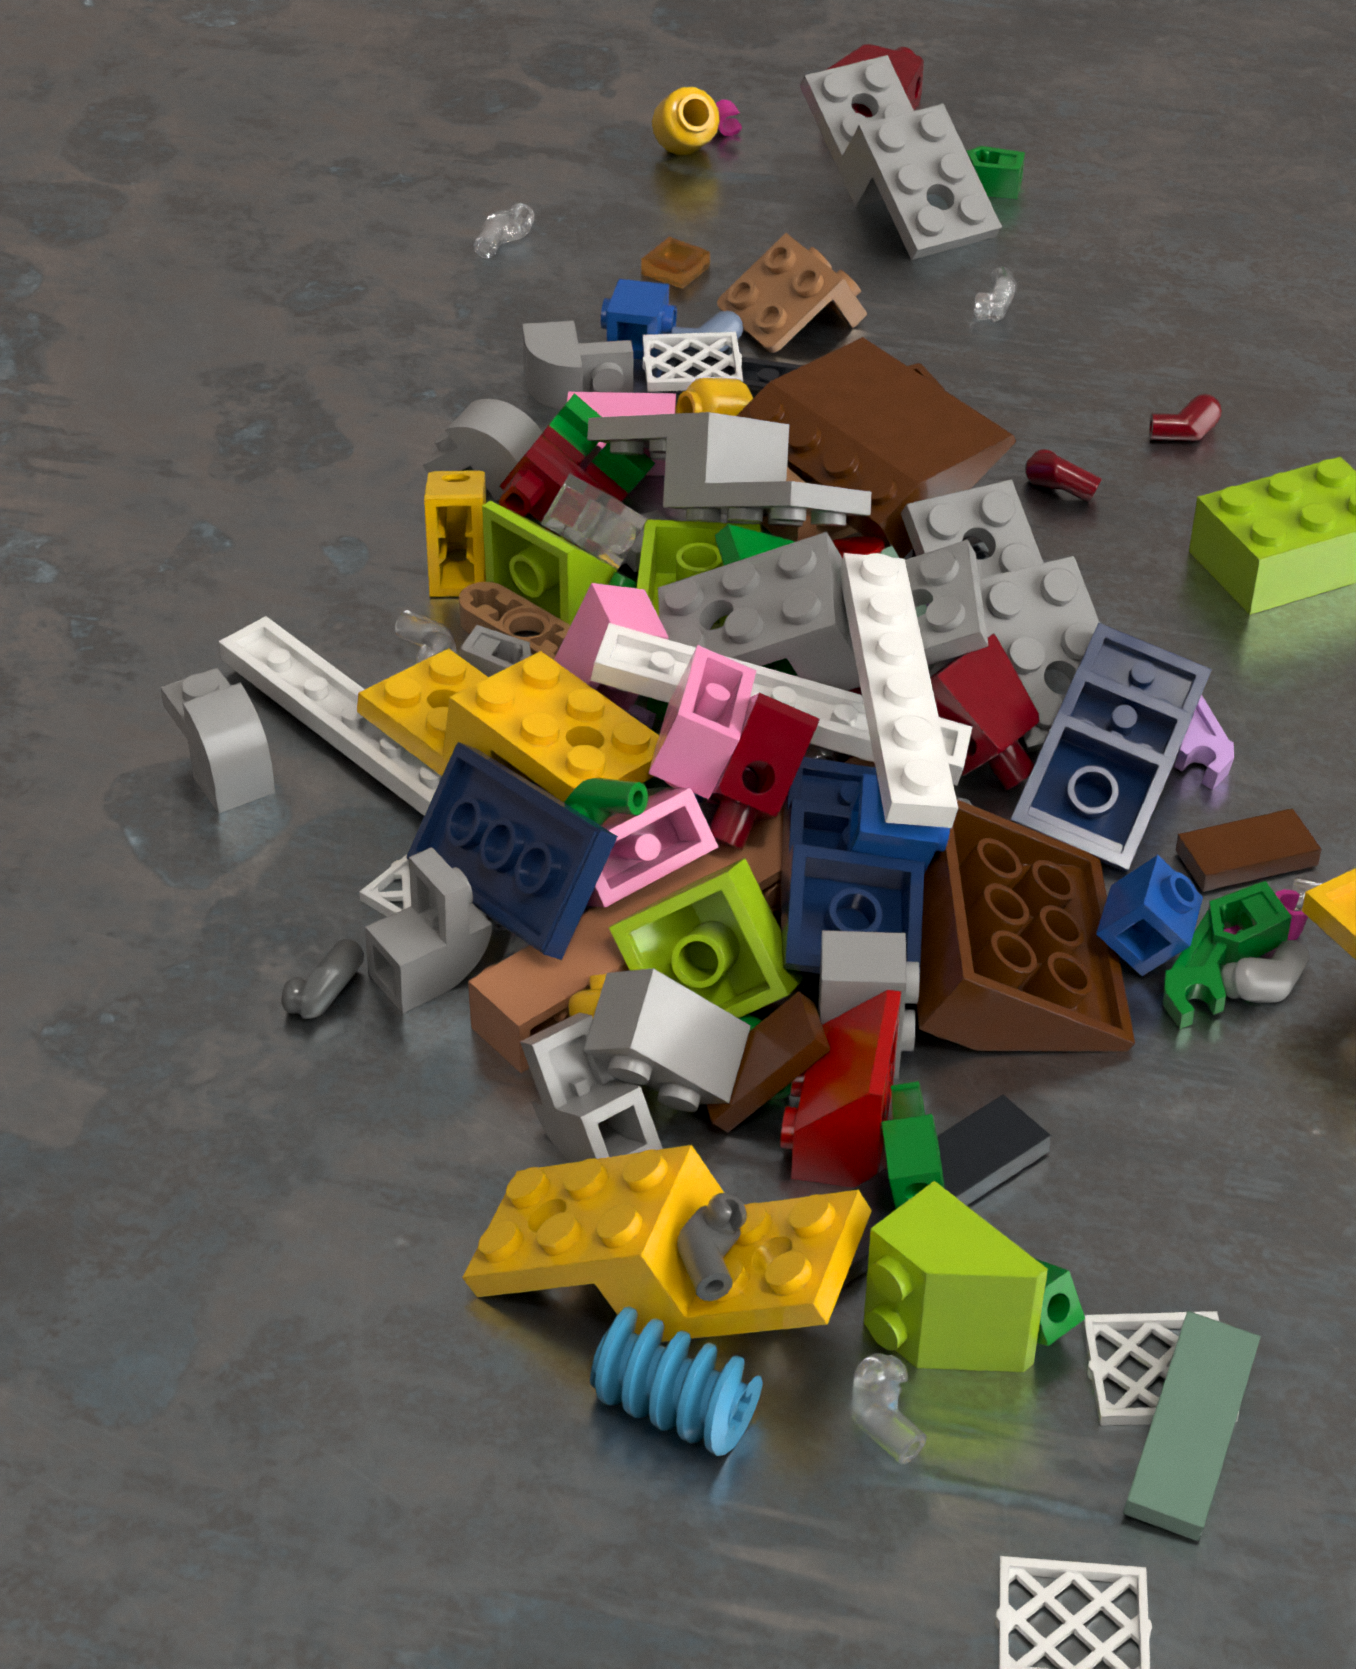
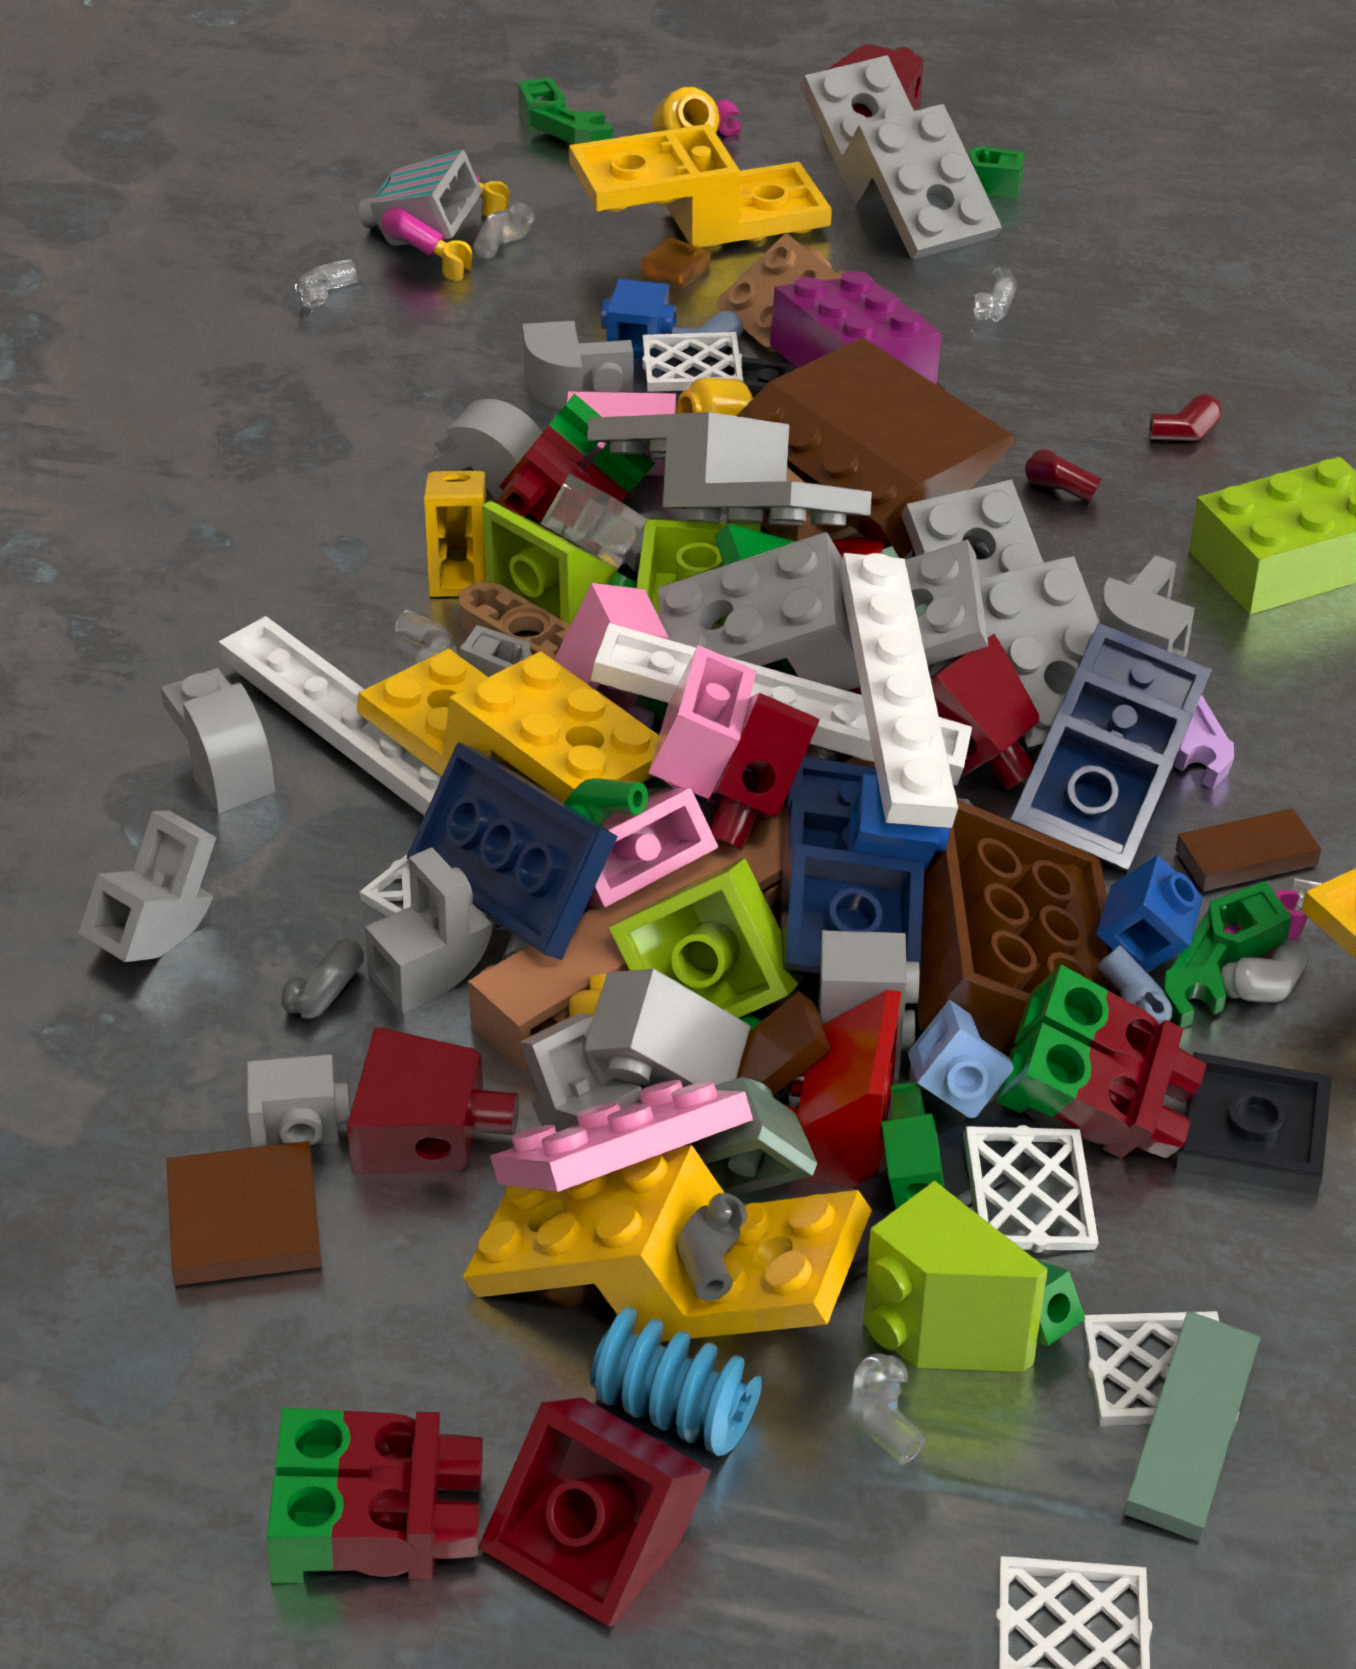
none -> light grey brick [78,810,217,962]
none -> reddish brown tile [166,1141,322,1286]
none -> light grey brick [247,1054,351,1147]
none -> dark red hips [267,1407,483,1583]
none -> clear arm [295,259,357,308]
none -> dark red torso [347,1027,519,1174]
none -> torso [358,148,510,281]
none -> dark red slope [478,1397,711,1627]
none -> bright pink plate [490,1080,753,1192]
none -> green piece [518,77,613,144]
none -> yellow bracket [569,124,832,249]
none -> sand green slope [683,1077,817,1196]
none -> magenta brick [770,272,942,384]
none -> light blue bracket [907,1000,1013,1118]
none -> white window [963,1125,1099,1253]
none -> hips [995,965,1206,1158]
none -> sand blue arm [1096,945,1172,1024]
none -> light grey brick [1099,555,1195,658]
none -> black tile [1176,1052,1332,1195]

